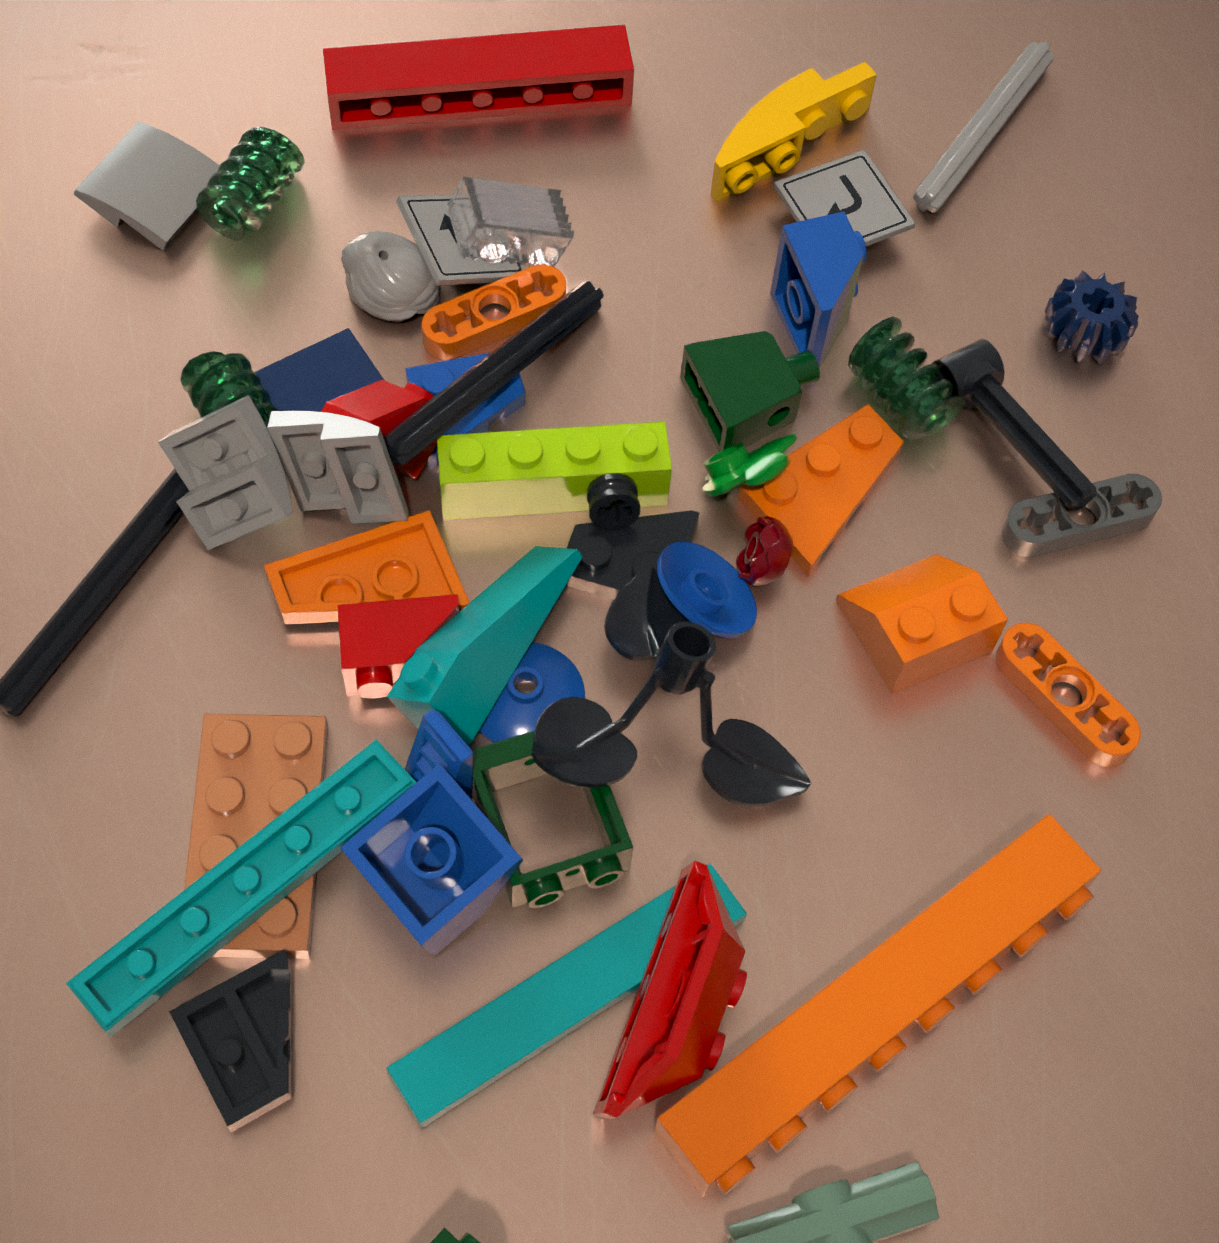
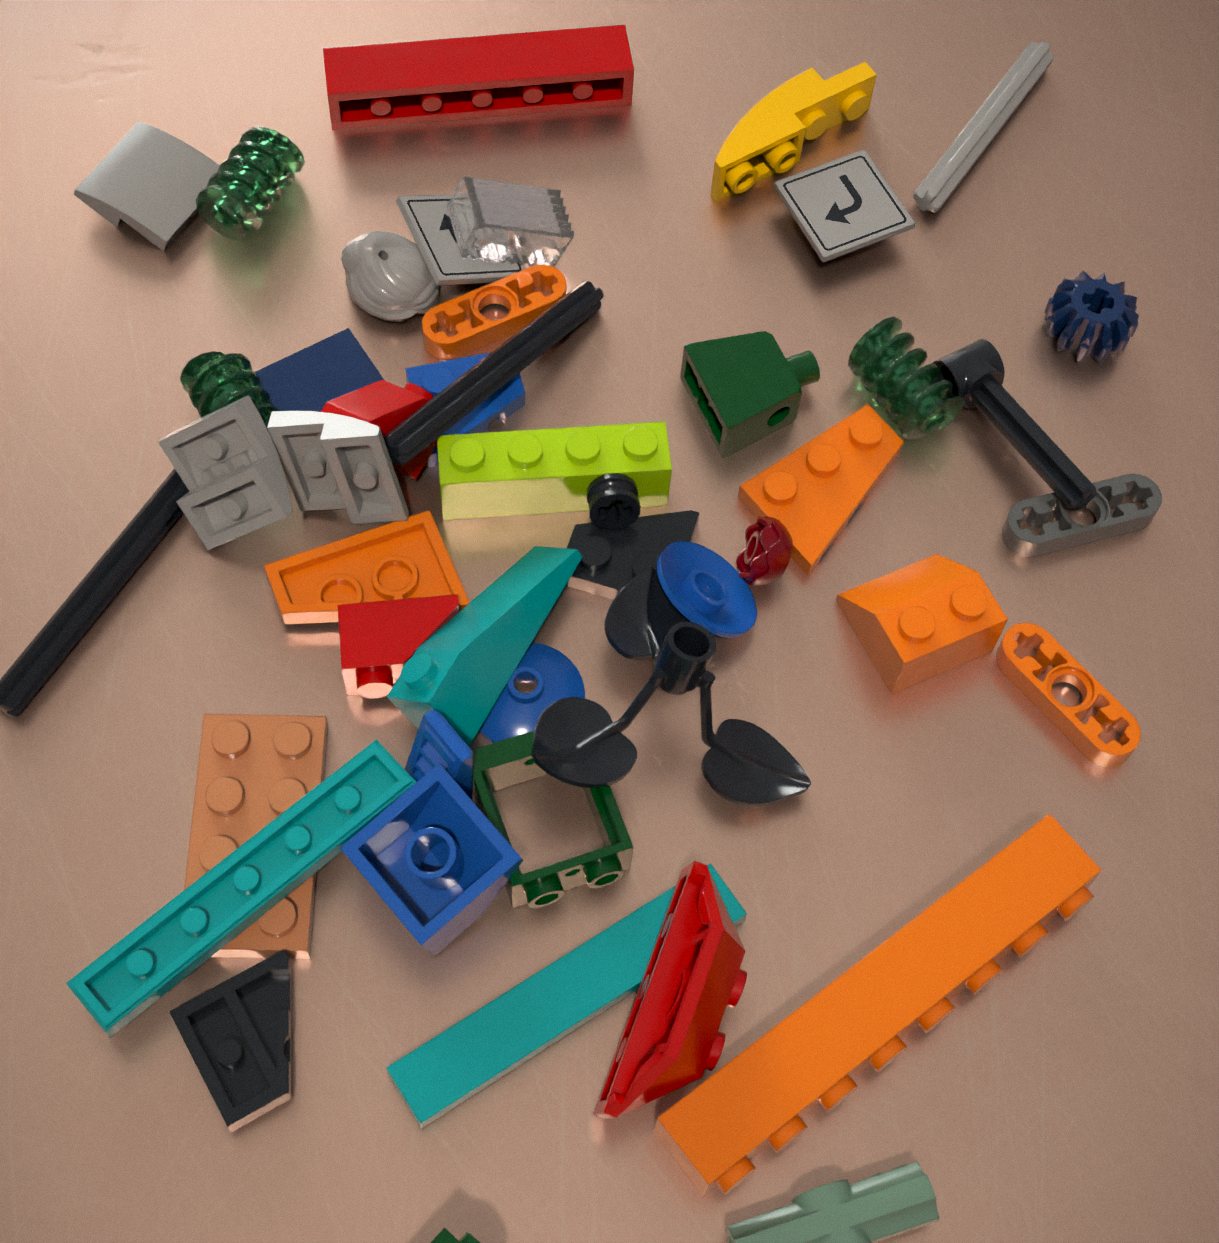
green plate [702,434,797,497] -> none
blue slope [770,211,867,370] -> none

